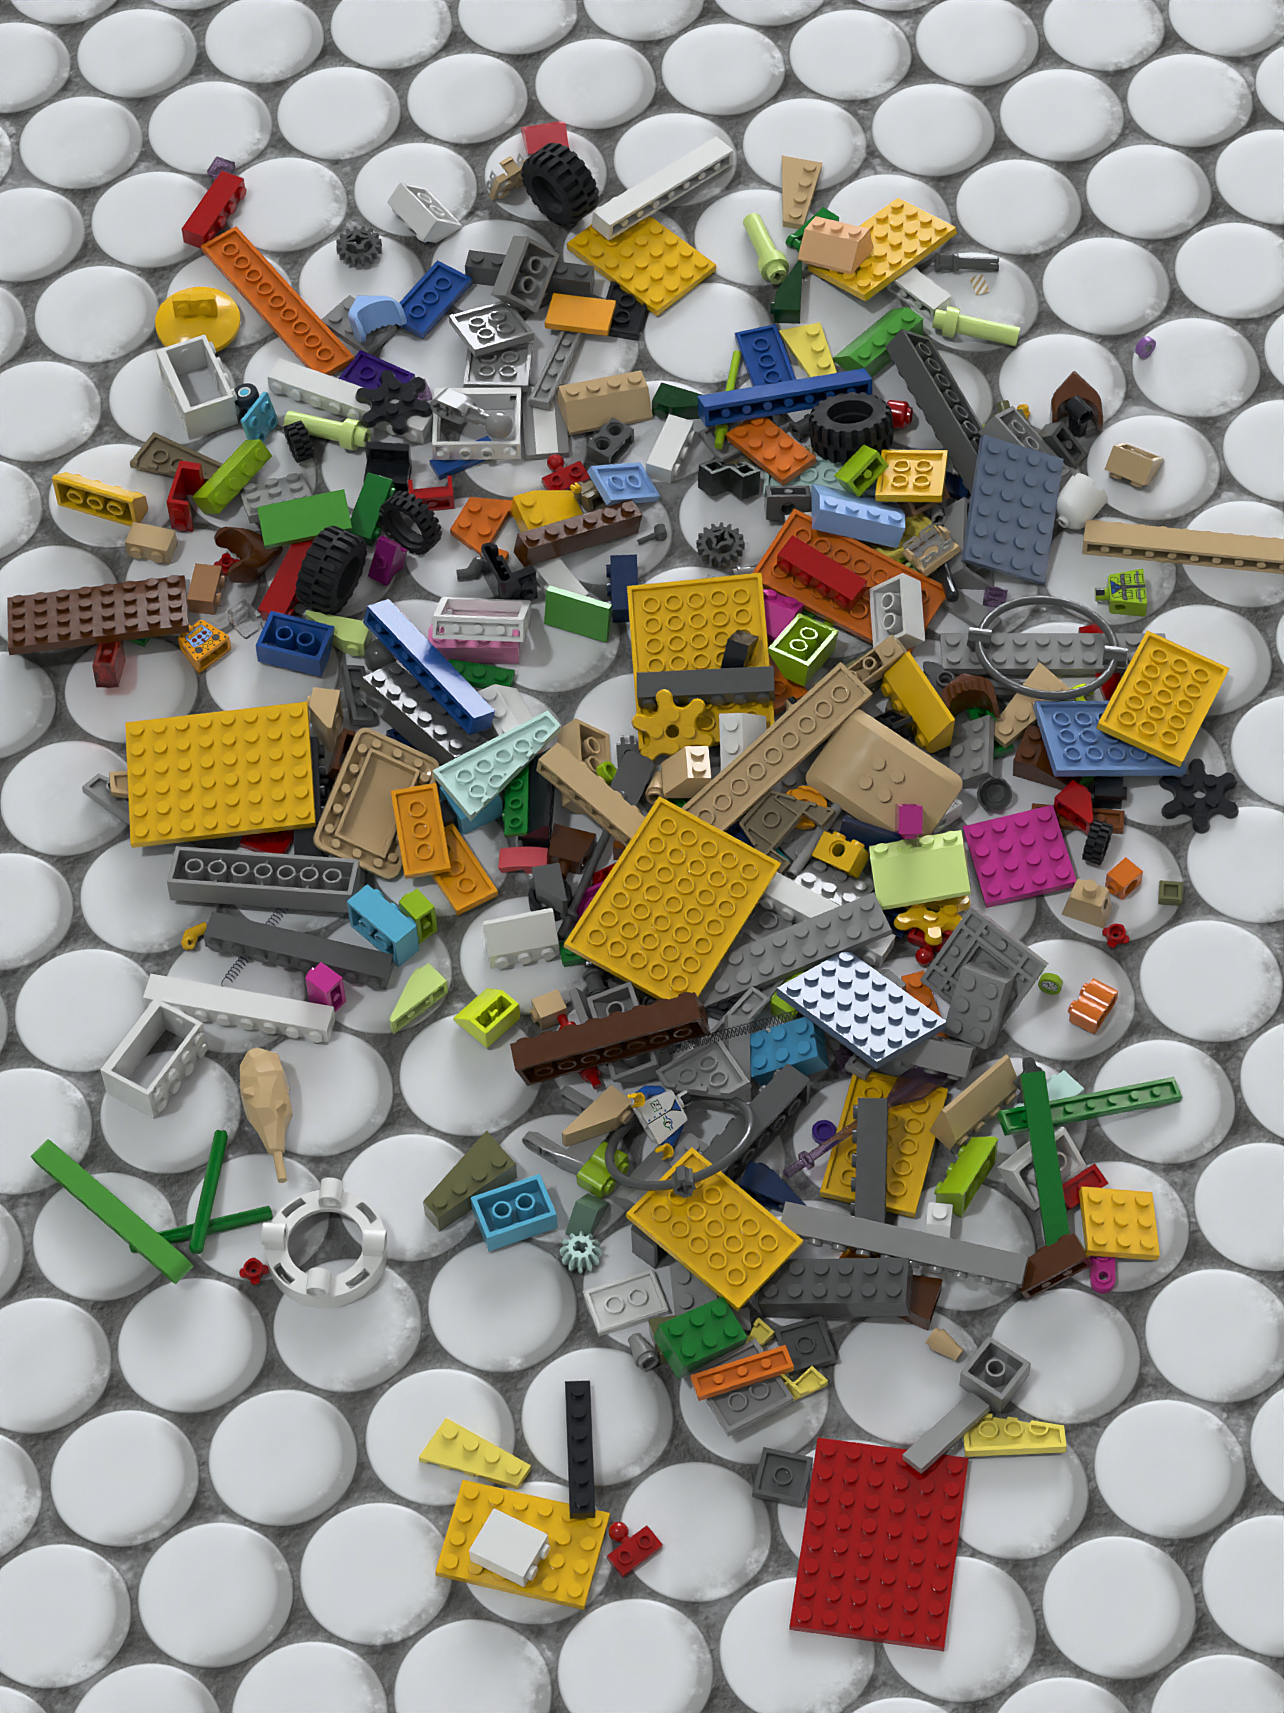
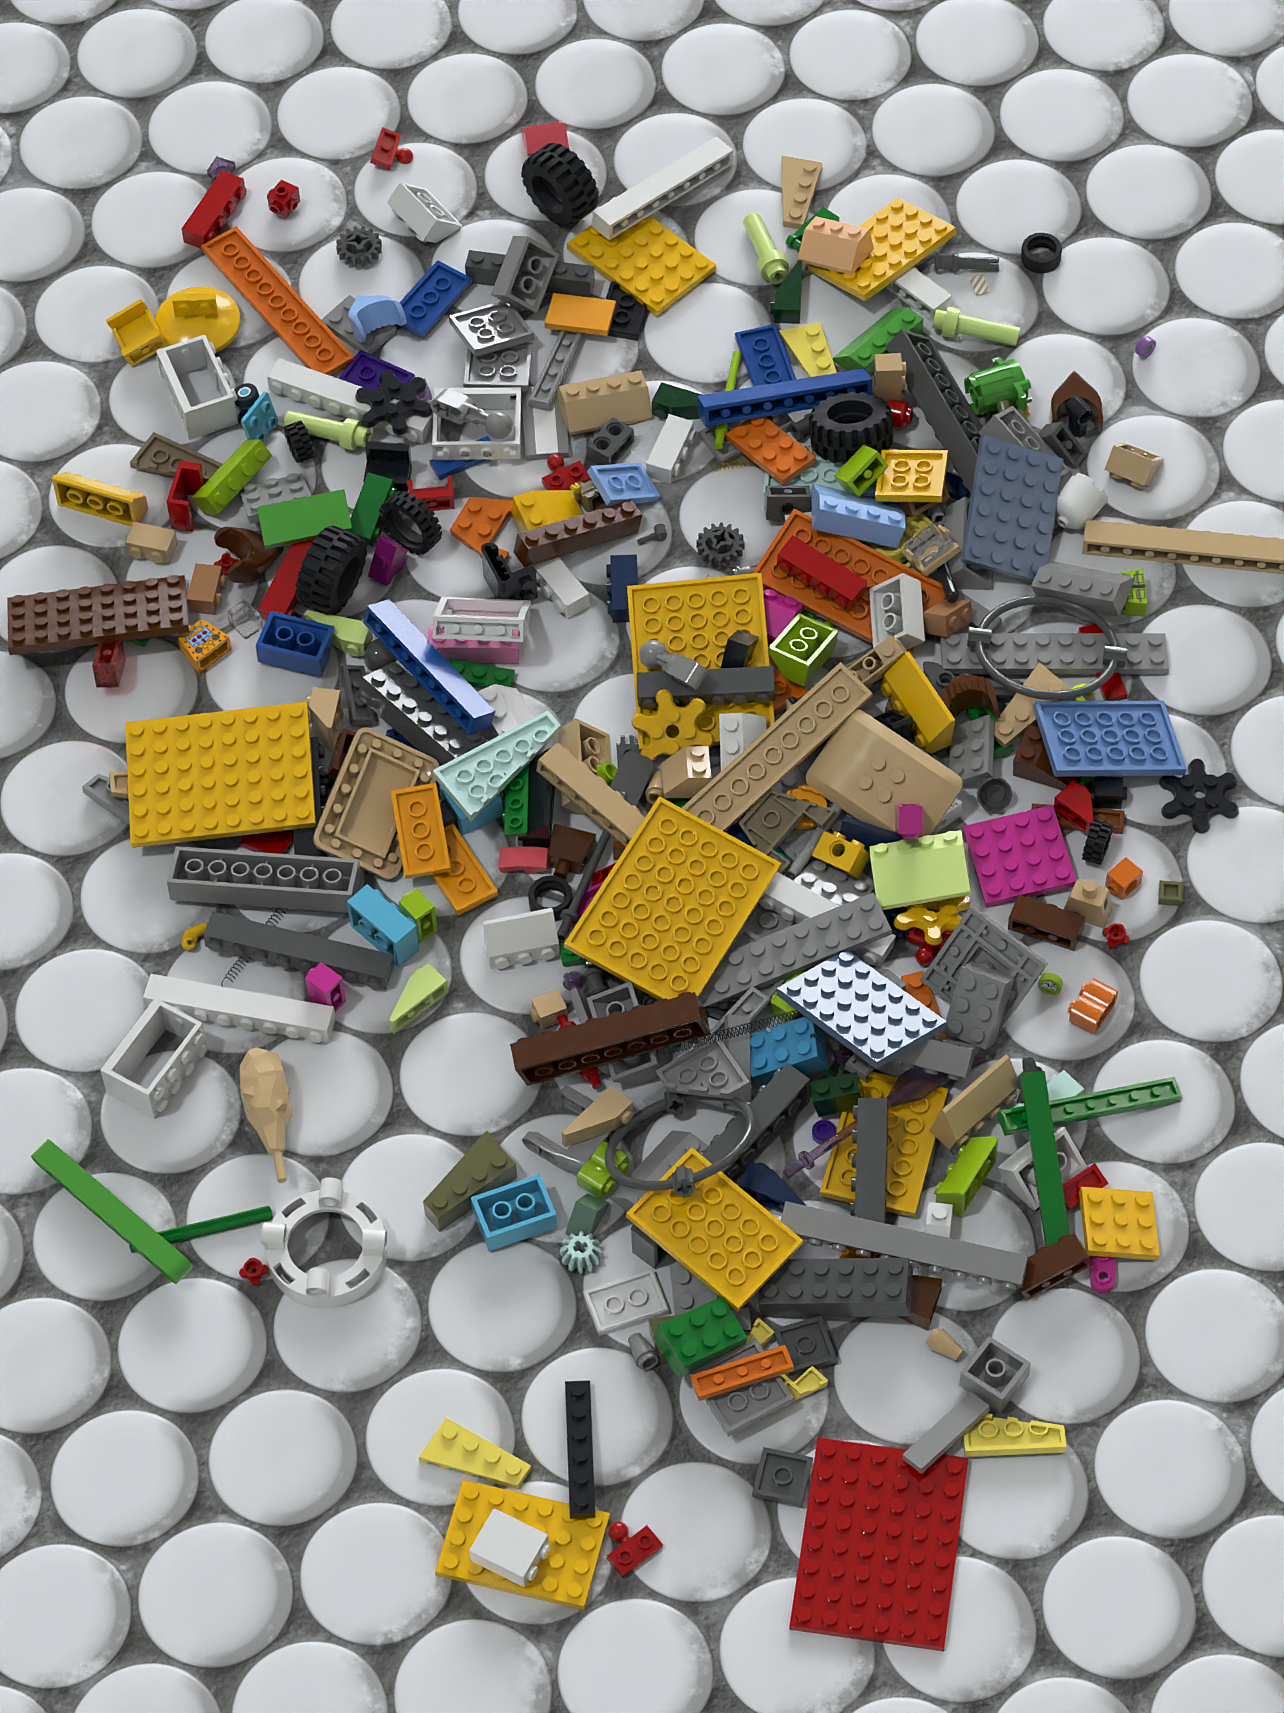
green axle [189,1130,228,1254] -> none
neon yellow slope [453,988,520,1048] -> none
dark grey arm [456,556,483,581] -> none
tan piece [486,153,528,201] -> none
dark grey slope [528,863,568,915] -> none
bright green tile [544,585,612,643] -> none
torso [627,1085,693,1160] -> none
pearl dark grey brick [698,458,761,500] -> none
clear purple plate [982,587,1008,607] -> none
yellow plate [1096,630,1230,767] -> none
none -> yellow panel [106,299,168,367]
none -> red brick [267,180,300,218]
none -> red plate [370,127,413,170]
none -> clear purple plate [563,971,586,991]
none -> light grey beam [639,640,709,690]
none -> dark green brick [810,1066,864,1117]
none -> tan brick [873,353,906,403]
none -> medium nougat brick [923,599,973,637]
none -> bright green container [964,357,1032,415]
none -> reddish brown brick [1008,895,1085,951]
none -> black tyre [1021,232,1062,273]
none -> light grey slope [1031,562,1135,616]

